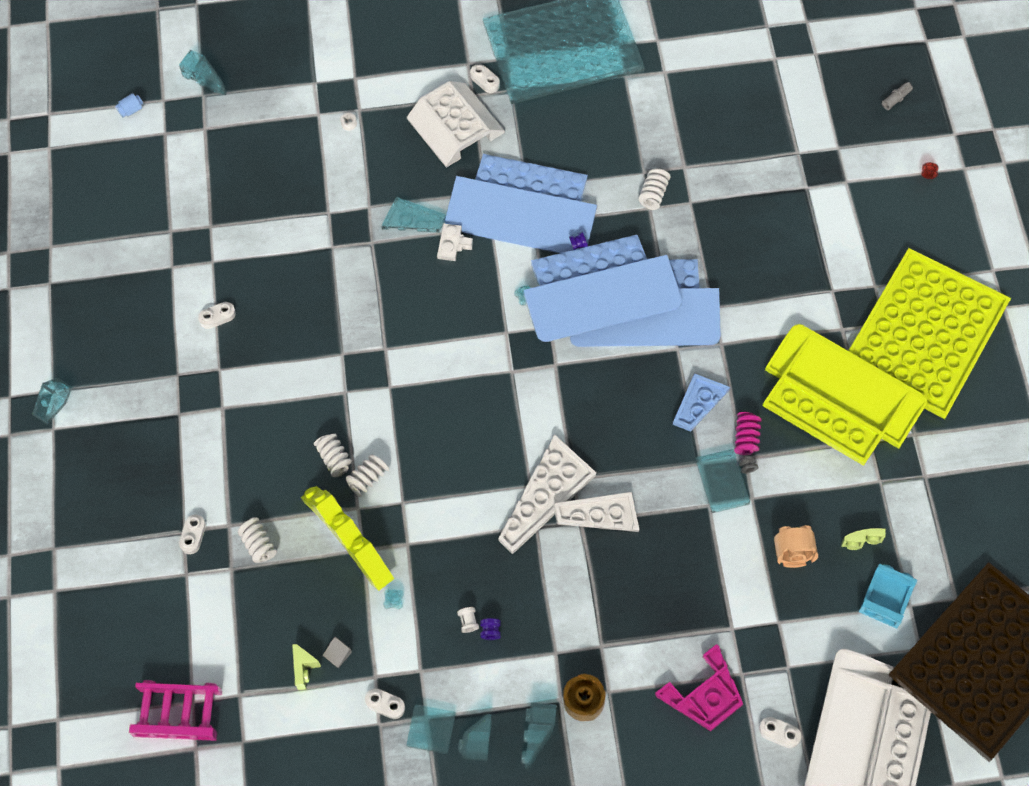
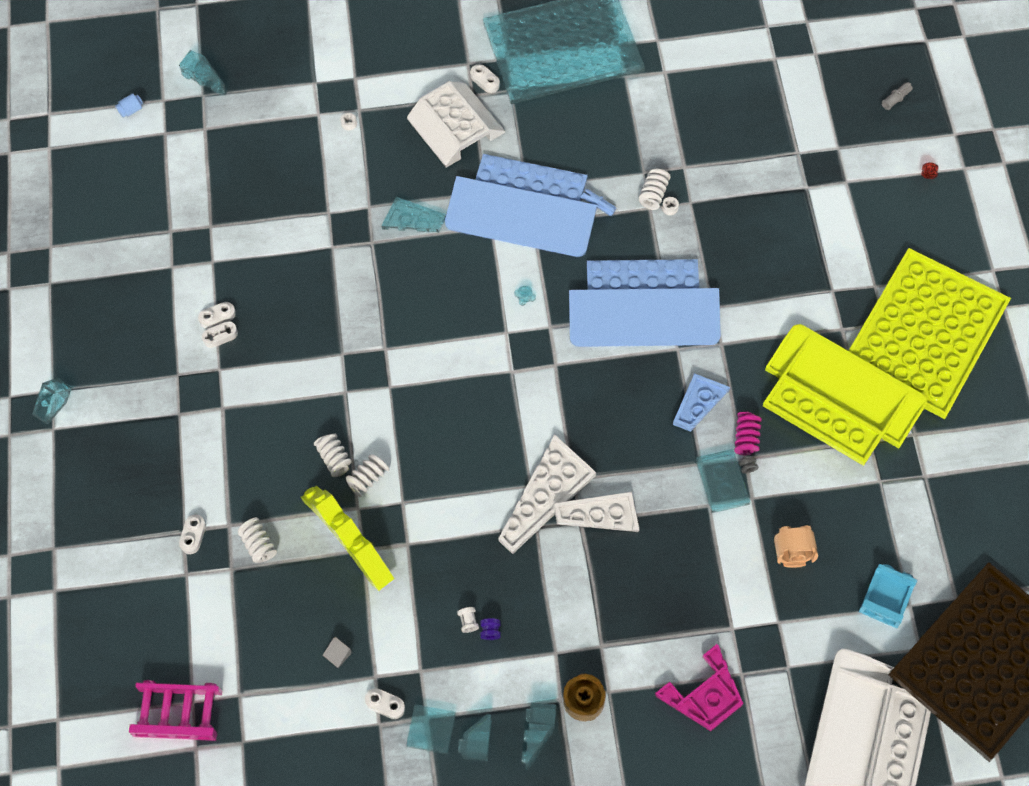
yellowish green slope [293,644,321,690] -> none
clear light blue plate [383,589,404,609] -> none
white hinge [437,223,473,261] -> none
light blue slope [523,235,682,342] -> none
dark purple wheel [569,231,588,250] -> none
white plate [759,717,801,748] -> none
yellowish green slope [841,528,886,550] -> none
none -> white beam [202,322,238,348]
none -> light blue axle [581,188,616,216]
none -> white bush [662,197,679,215]

